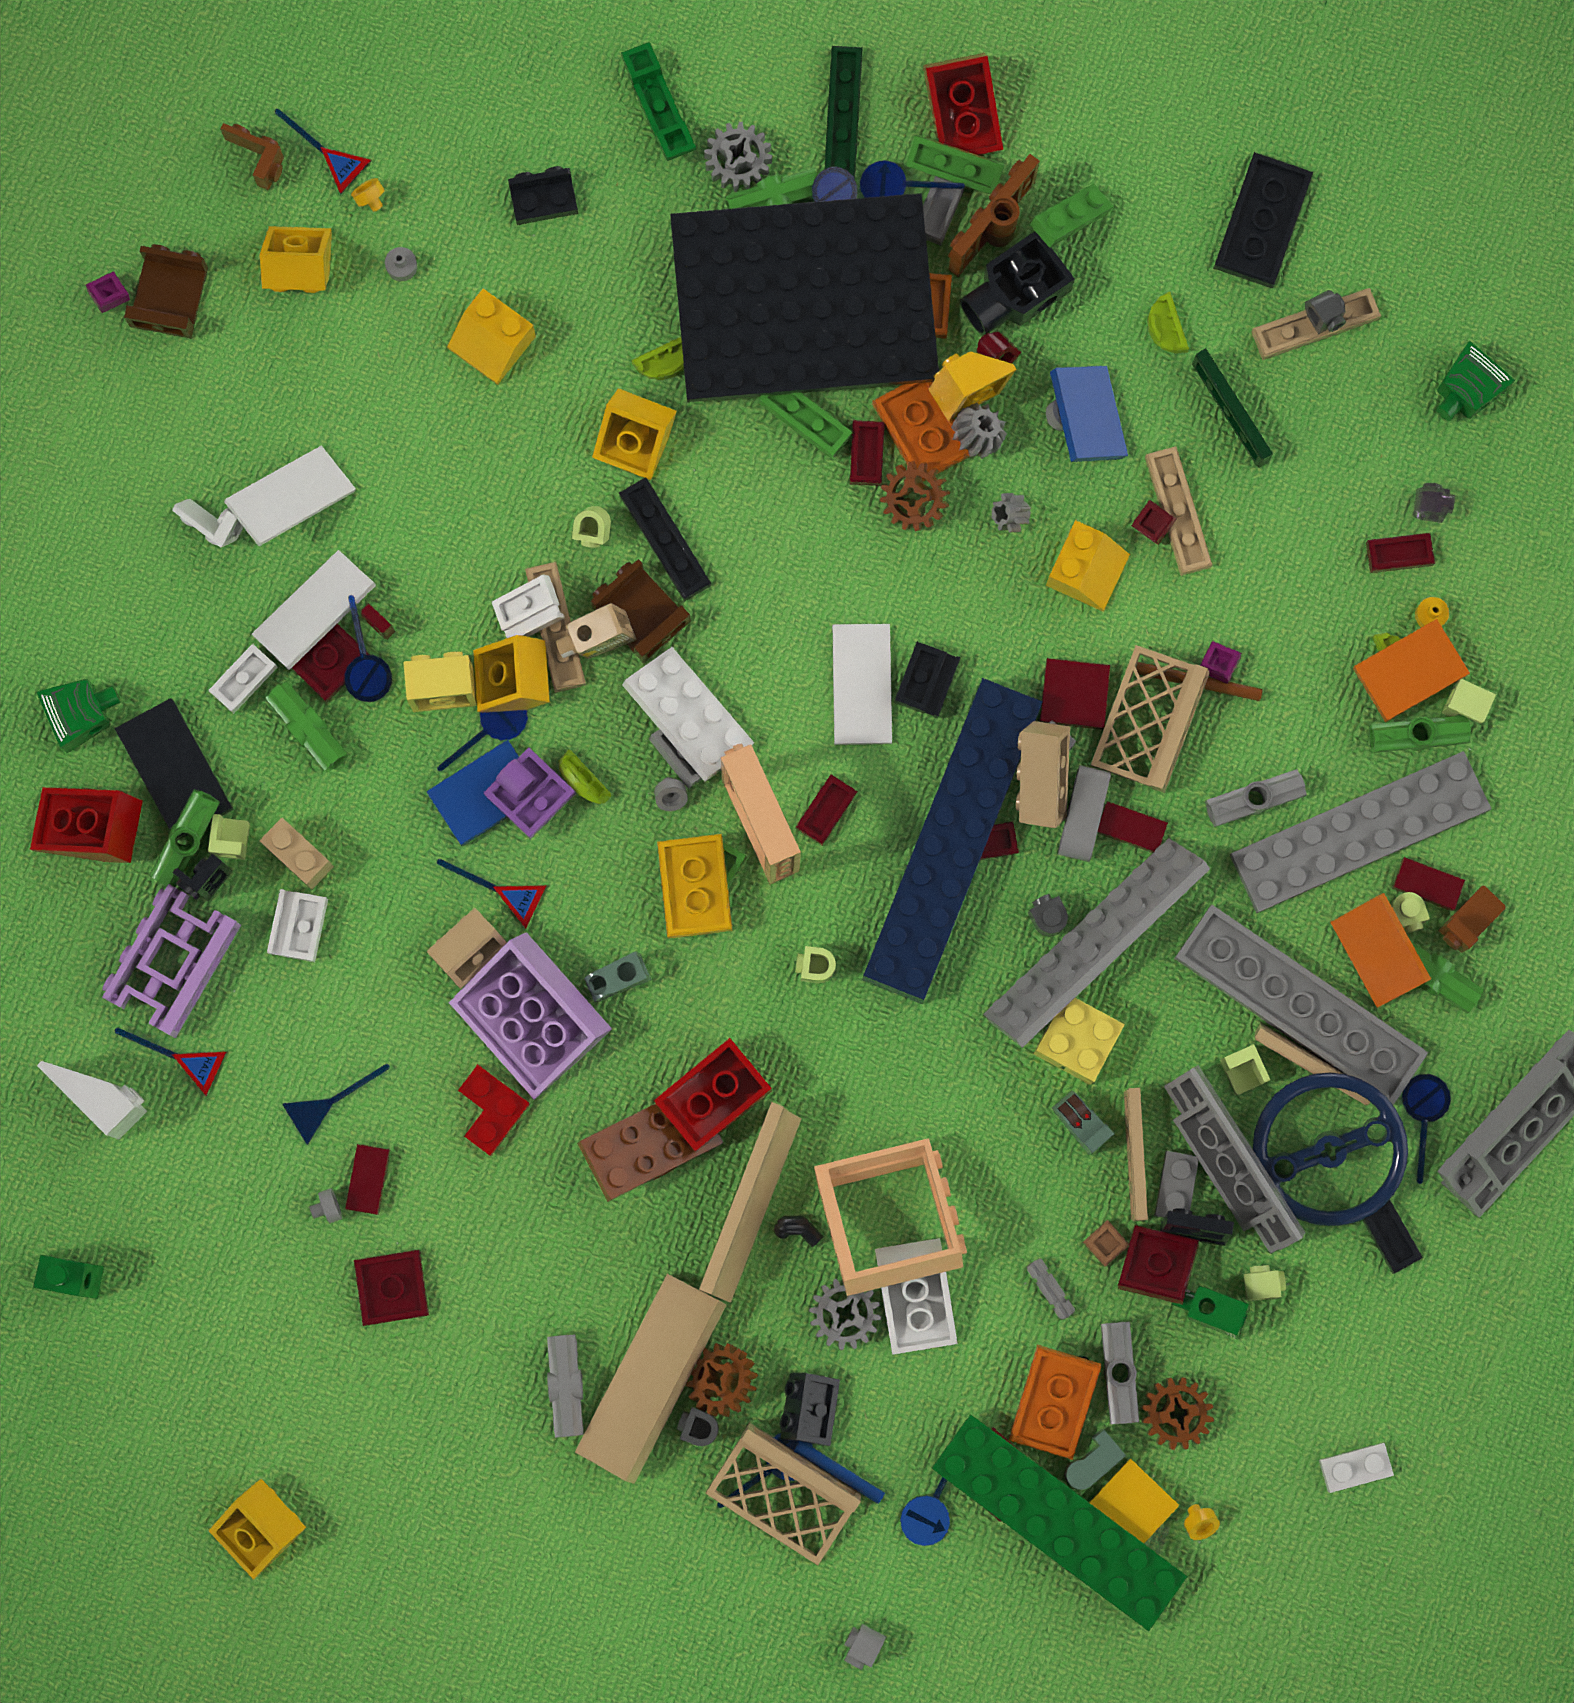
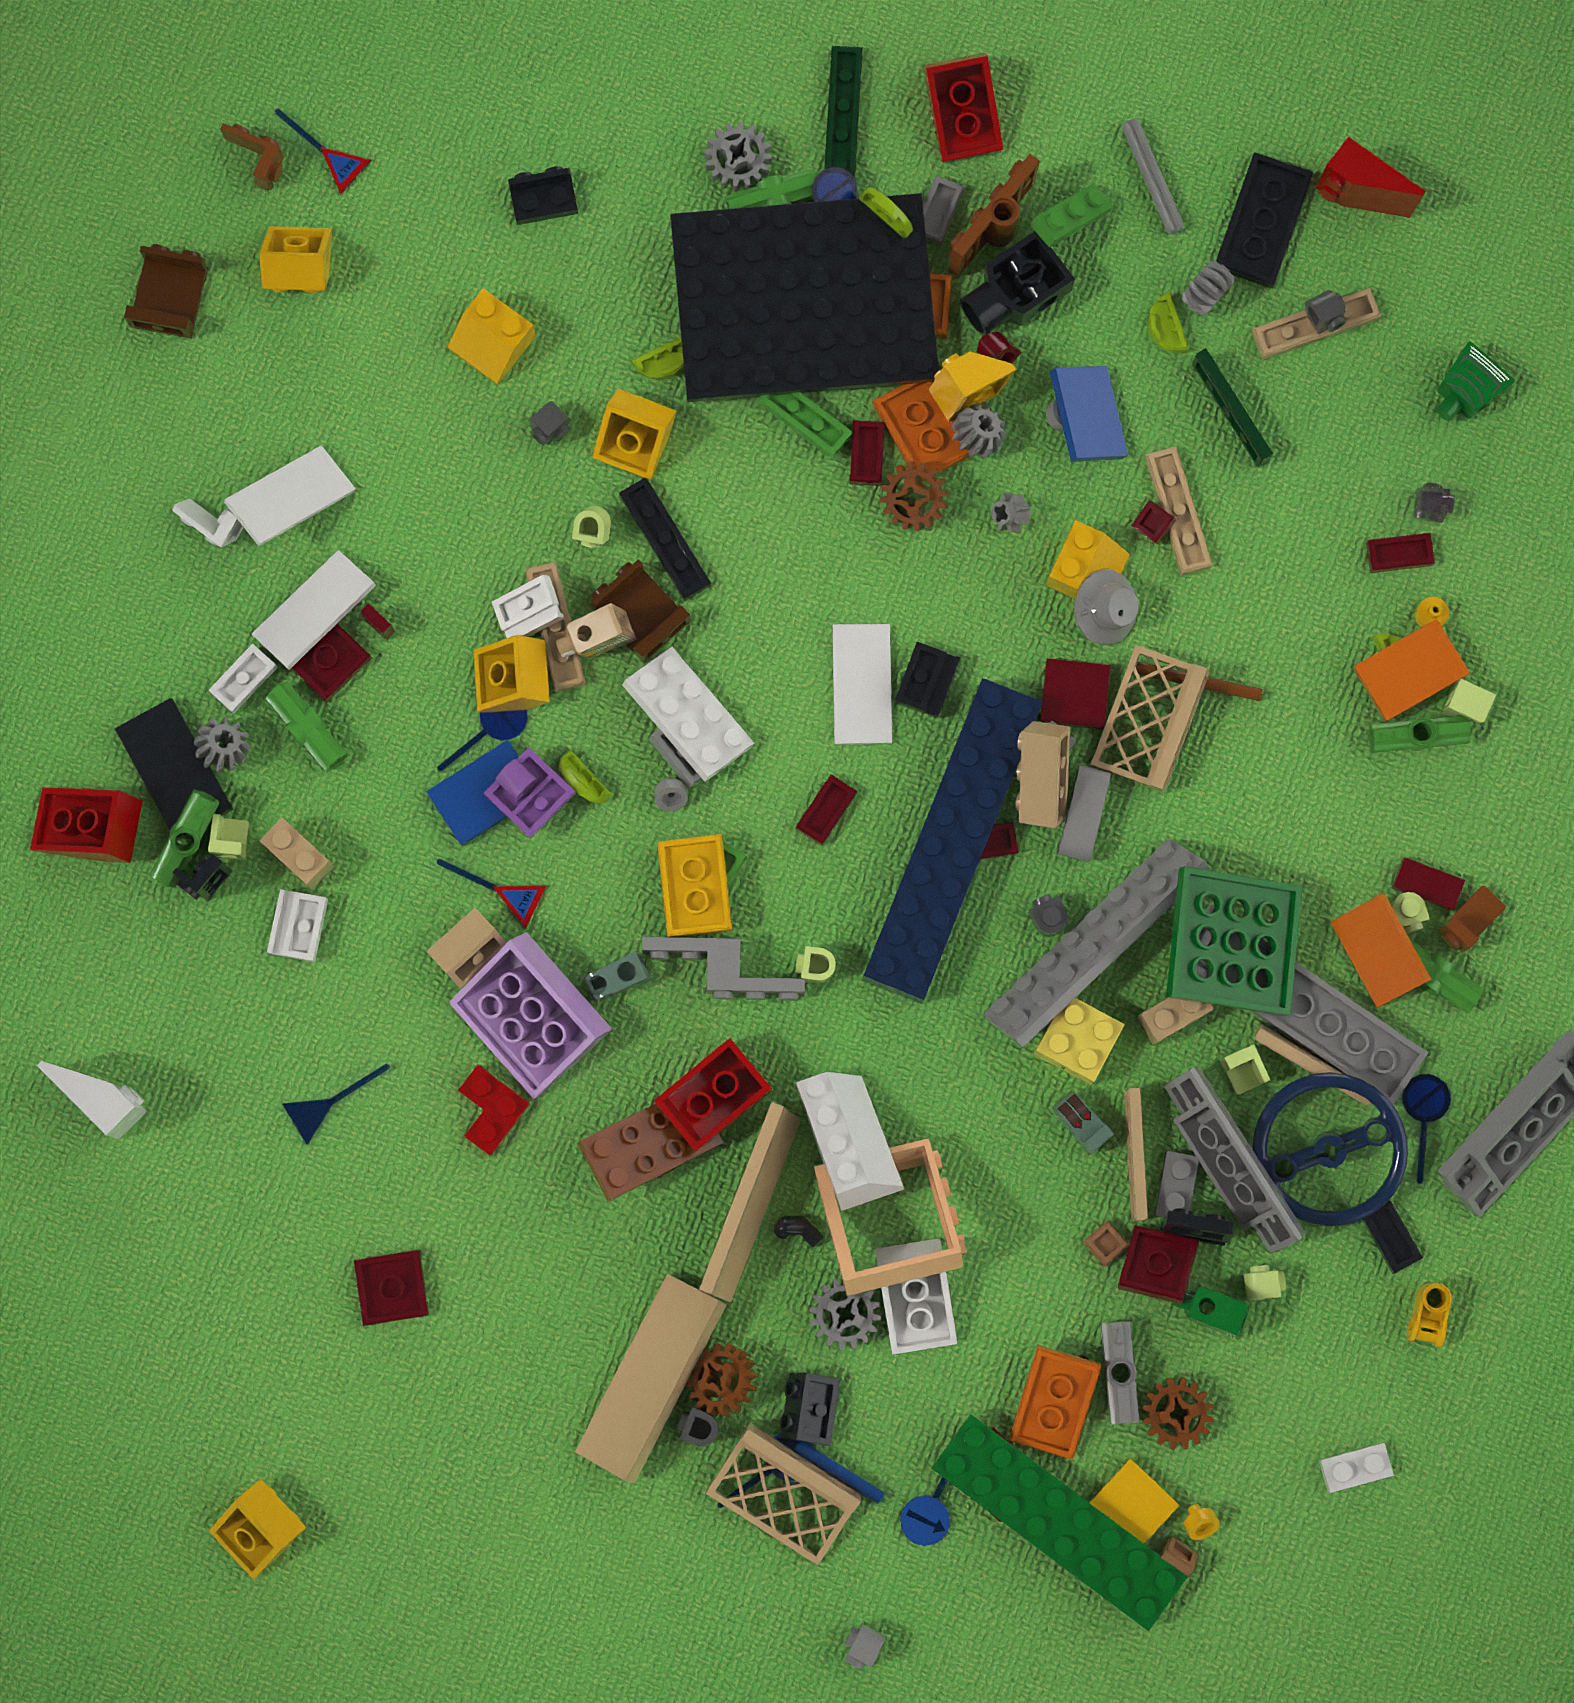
green torso [33,1255,105,1299] -> none
green torso [36,679,121,753] -> none
magenta tile [86,271,130,313] -> none
lavender fence [102,884,241,1038] -> none
piece [115,1028,227,1096] -> none
light grey tile [309,1188,342,1223] -> none
clear blue piece [344,595,392,702] -> none
dark red tile [345,1144,391,1215] -> none
yellow tile [351,178,385,212] -> none
light grey tile [385,247,417,281] -> none
light yellow brick [403,652,477,712] -> none
light grey piece [547,1334,584,1438] -> none
green slope [621,42,696,161] -> none
light nougat window [721,743,801,885] -> none
clear blue piece [860,160,965,198] -> none
bright green plate [905,134,1005,195] -> none
light grey axle [1027,1259,1075,1320] -> none
sand green leg [1064,1429,1126,1490] -> none
dark red tile [1097,801,1168,853] -> none
magenta tile [1200,641,1242,684] -> none
light grey piece [1205,769,1307,827] -> none
light grey plate [1230,751,1491,913] -> none
none -> light grey gear [194,716,250,773]
none -> dark grey plate [530,401,571,446]
none -> light grey bracket [642,937,805,1001]
none -> white slope [796,1072,904,1211]
none -> lime tile [859,187,913,238]
none -> light grey hat [1074,568,1139,645]
none -> light grey axle [1122,118,1184,234]
none -> tan brick [1137,998,1214,1046]
none -> medium nougat tile [1160,1536,1198,1578]
none -> green piece [1166,866,1303,1016]
none -> light grey gear [1182,261,1234,316]
none -> red slope [1316,136,1426,218]
none -> yellow piece [1407,1282,1452,1348]

